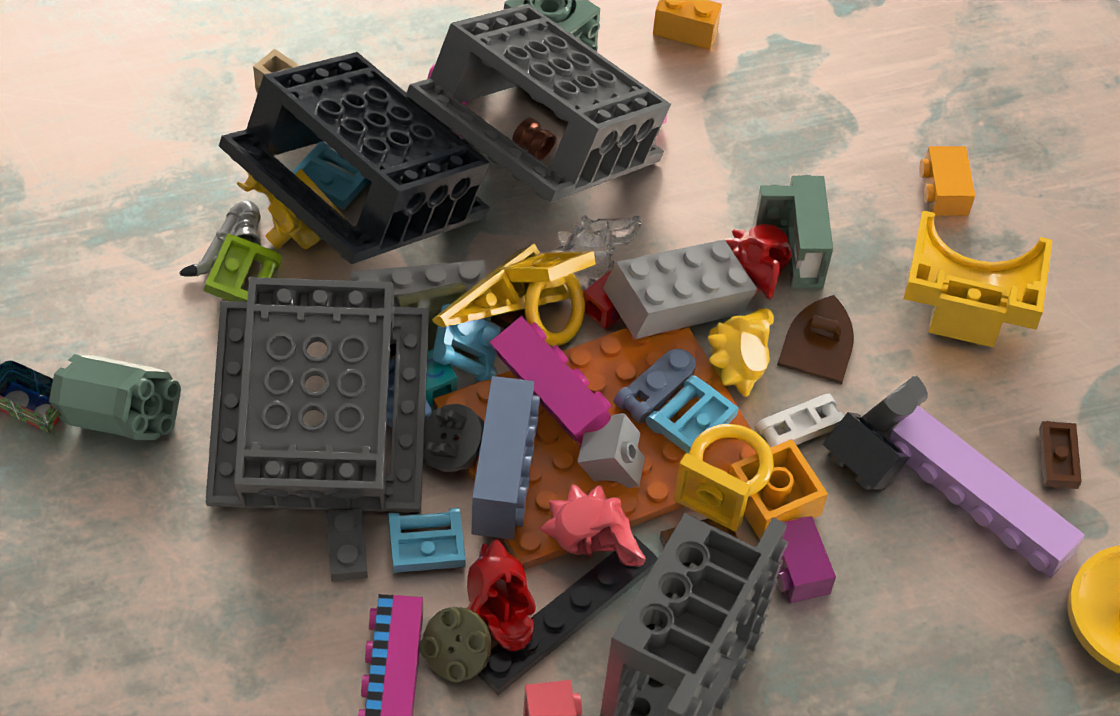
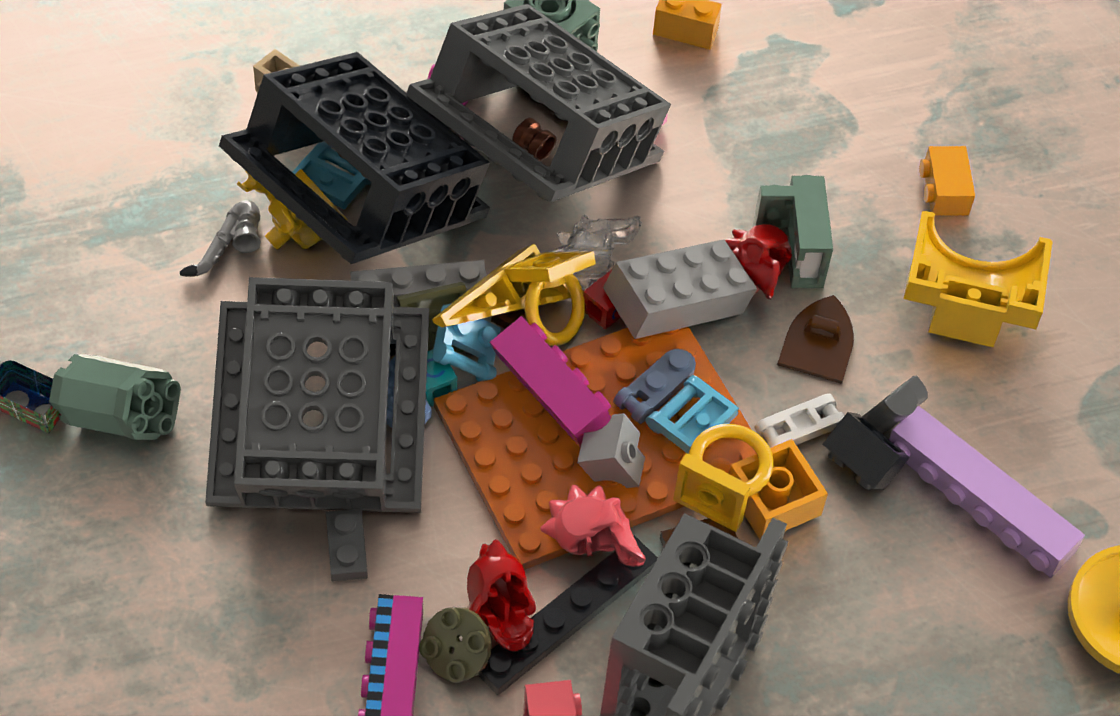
lime plate [203,233,283,302] -> none
medium azure plate [388,508,466,573] -> none
dark grey plate [423,404,484,472] -> none
sand blue brick [471,376,540,540] -> none
yellow head [708,308,774,397] -> none
magenta brick [776,516,836,604] -> none
reddish brown plate [1039,421,1082,489] -> none

